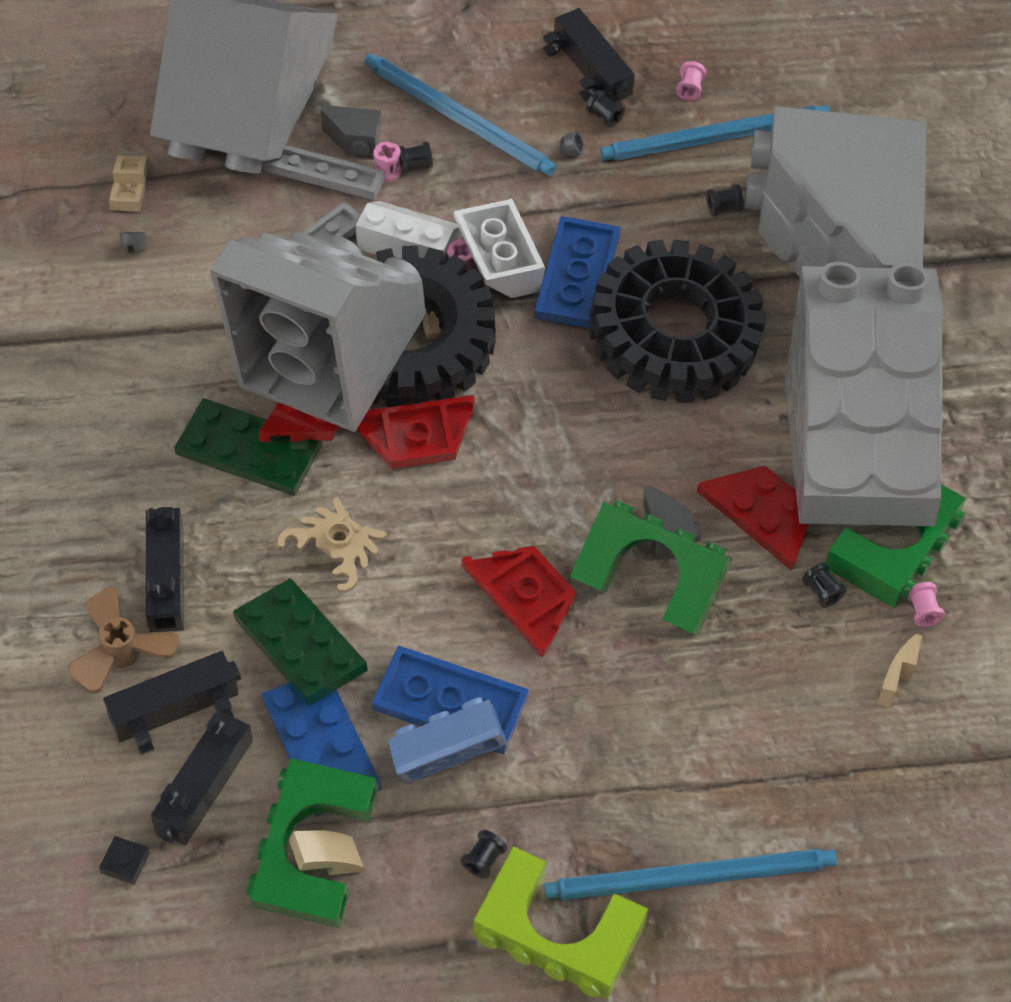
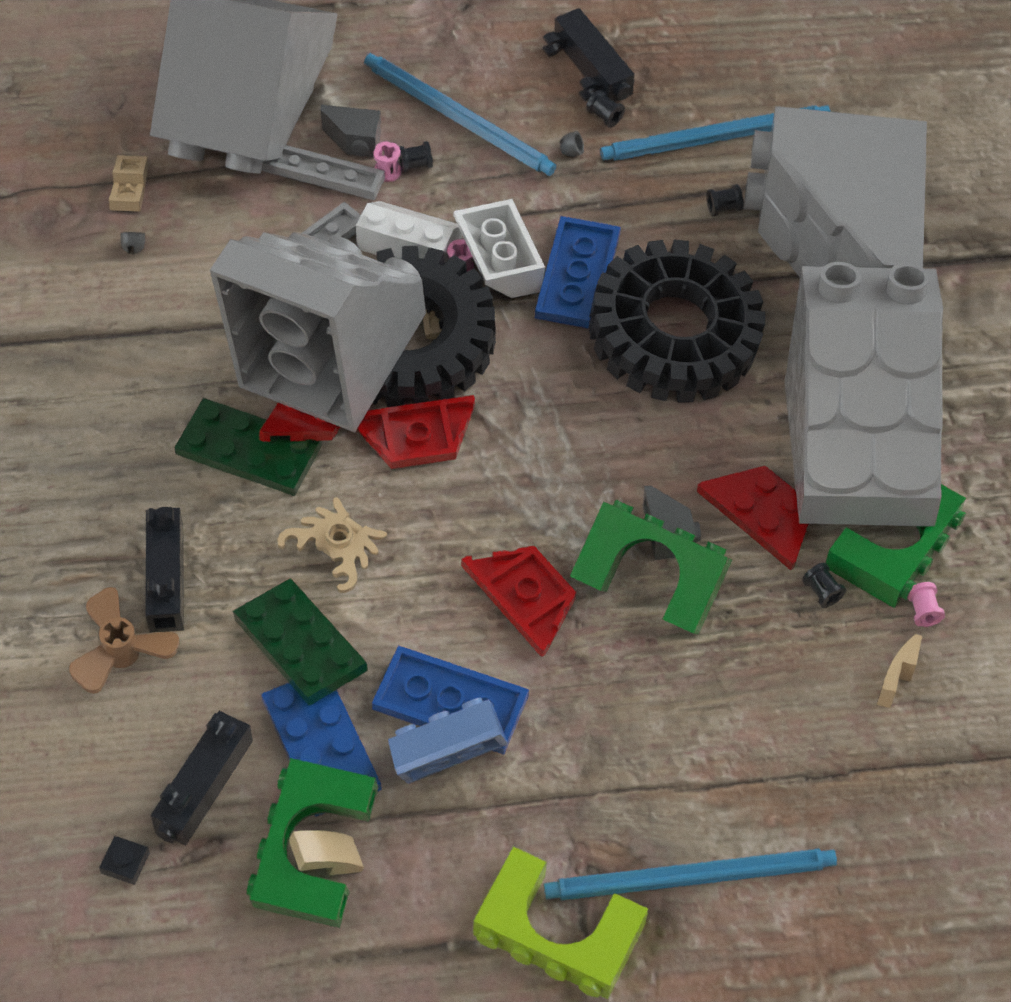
black brick [103,650,241,755] -> none
black bush [460,830,507,879] -> none
bright pink bush [676,61,706,101] -> none

